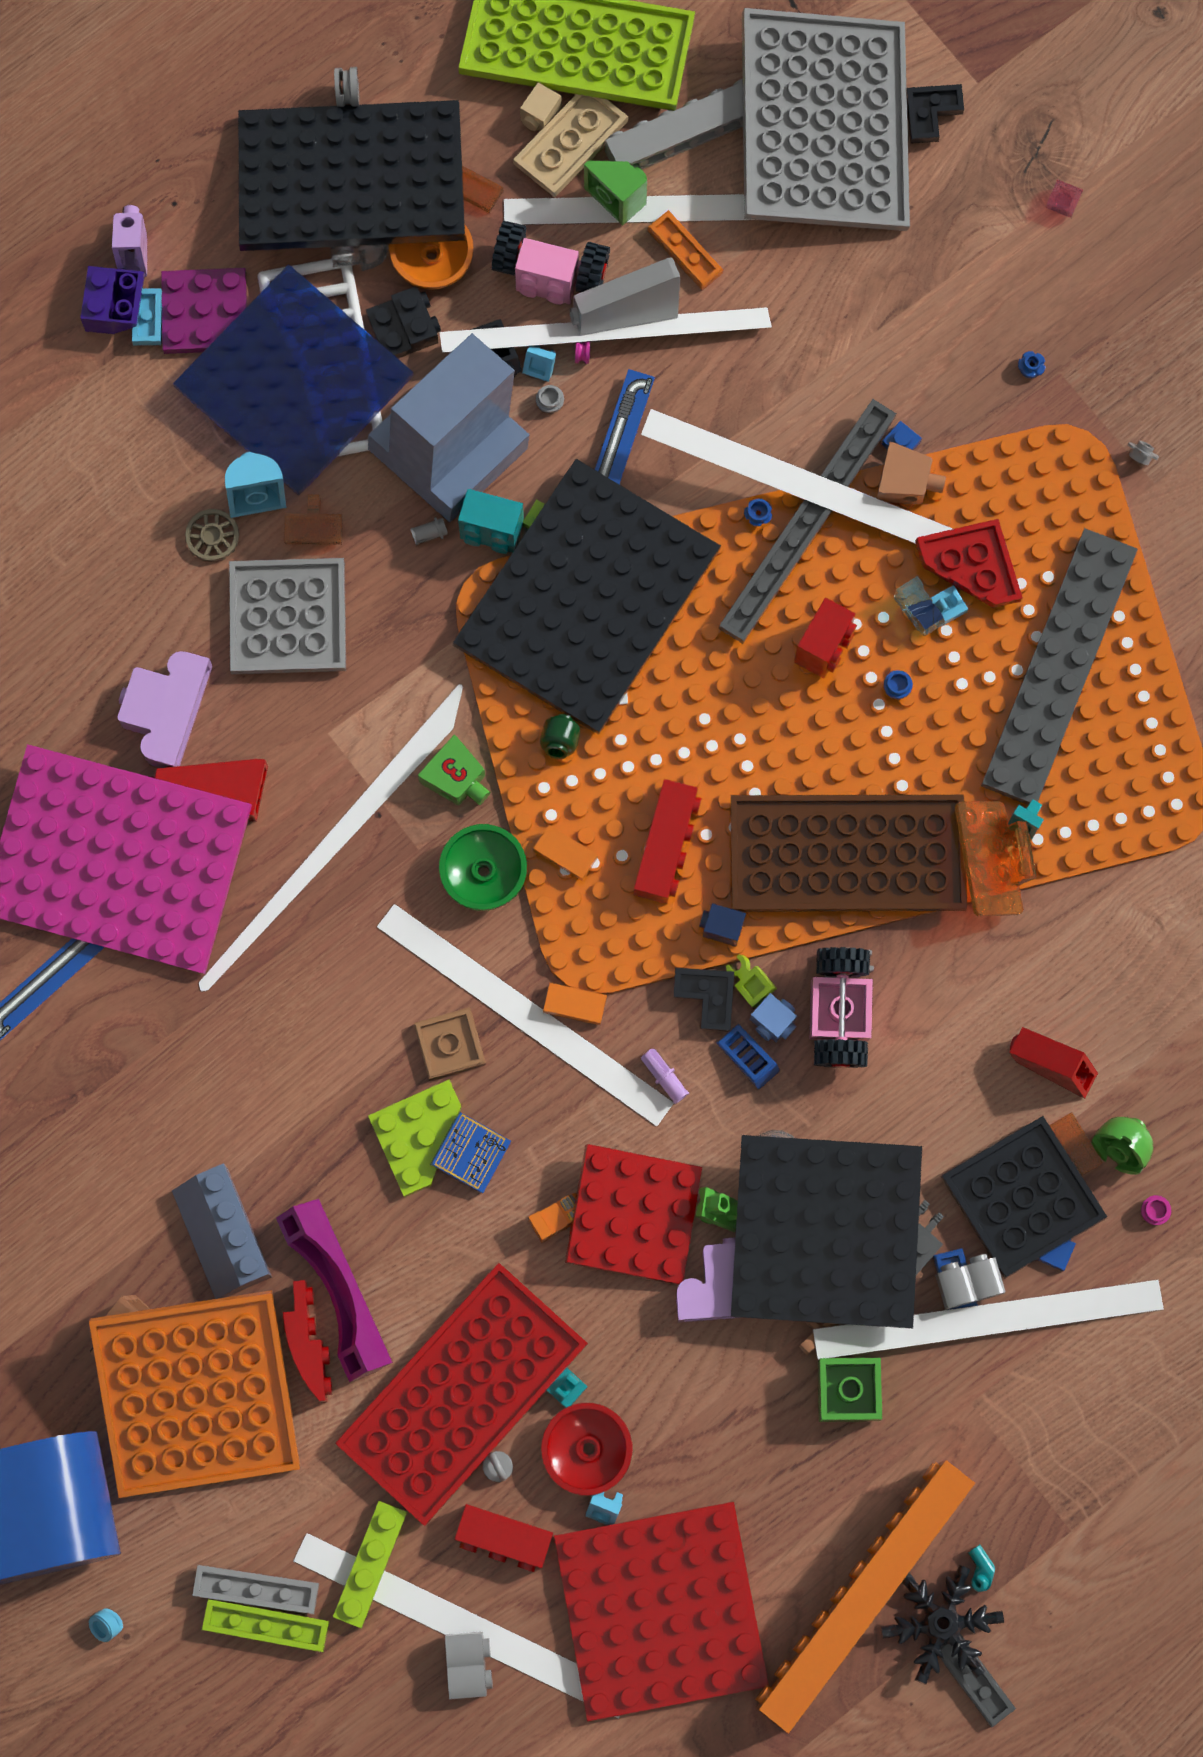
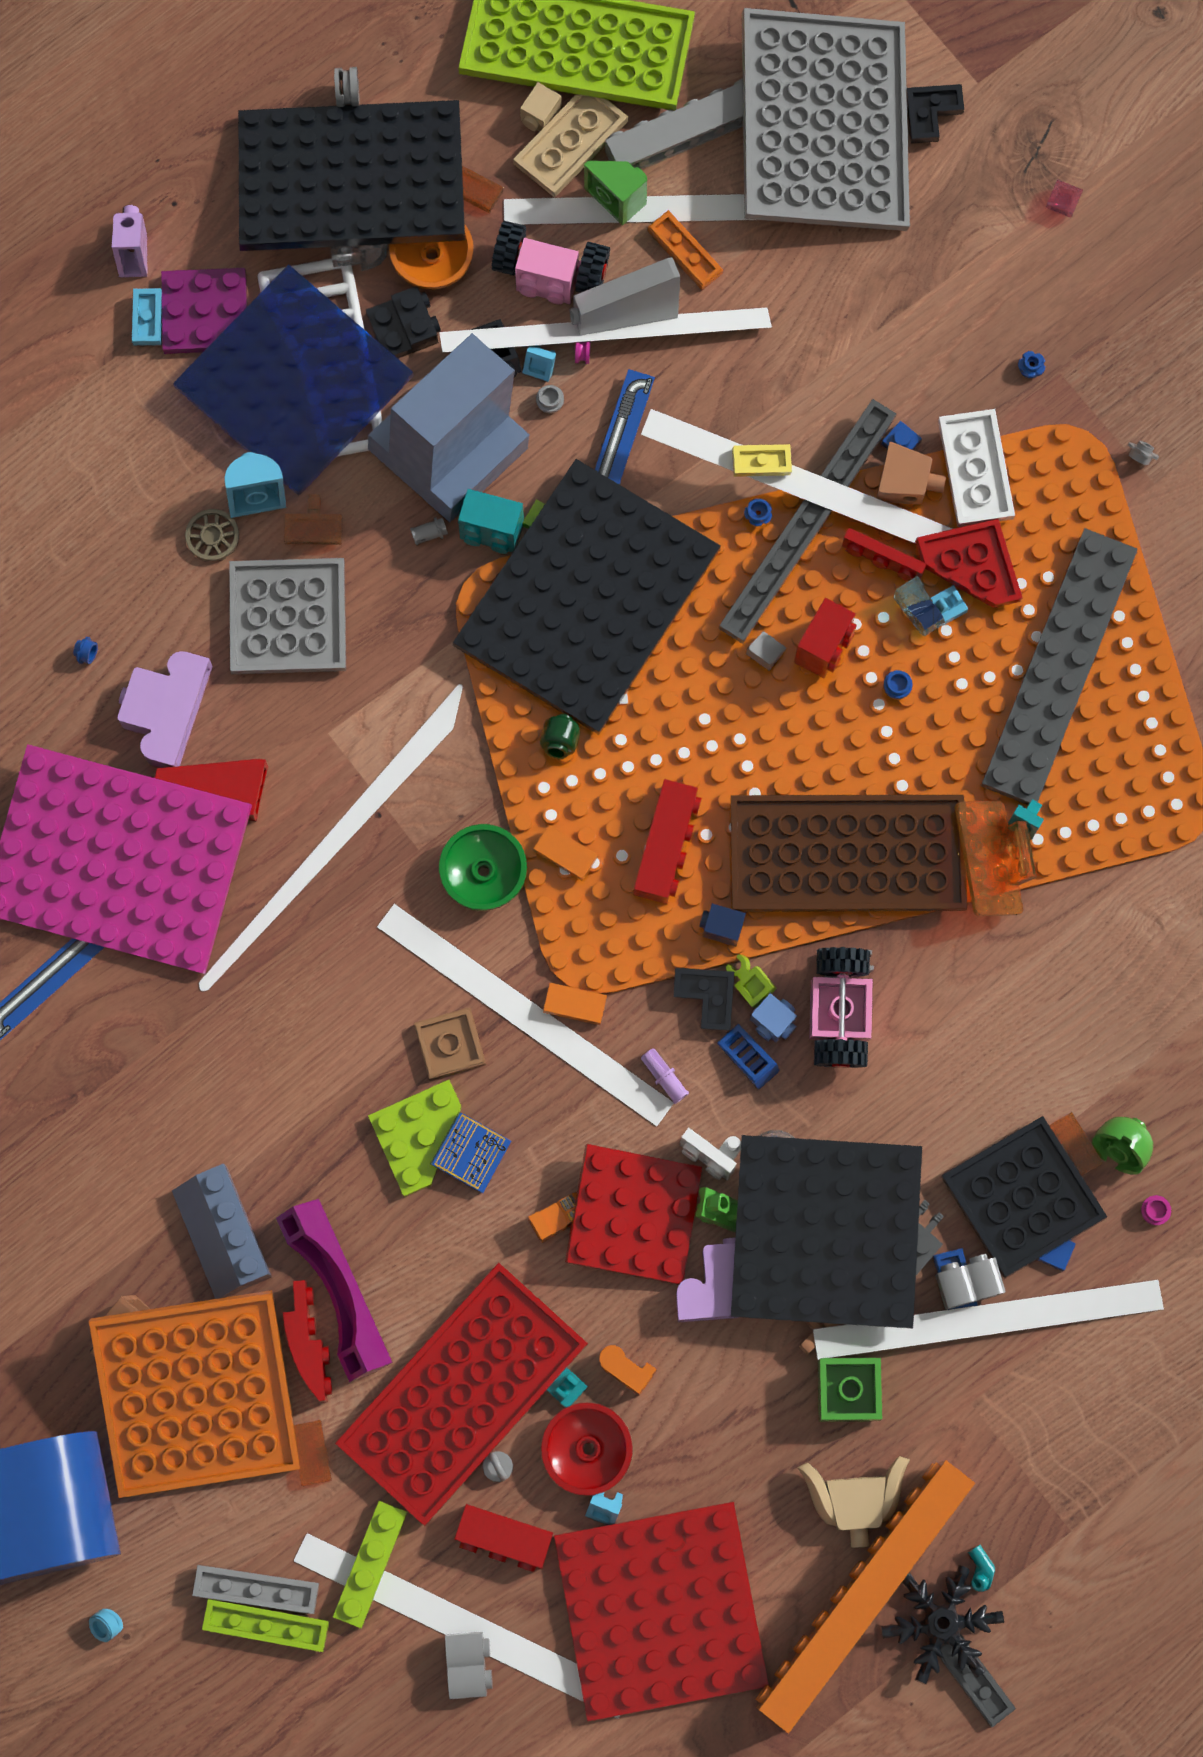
dark purple slope [80,266,145,334] -> none
bright green torso [418,735,490,805] -> none
red slope [1009,1027,1098,1099] -> none
none -> blue plate [73,636,98,664]
none -> clear orange tile [294,1420,332,1487]
none -> orange leg [599,1345,657,1396]
none -> white plate [680,1127,741,1180]
none -> light yellow plate [732,444,792,477]
none -> light grey slope [746,631,786,671]
none -> tan torso [797,1456,910,1548]
none -> red plate [842,528,927,583]
none -> white plate [938,409,1015,527]

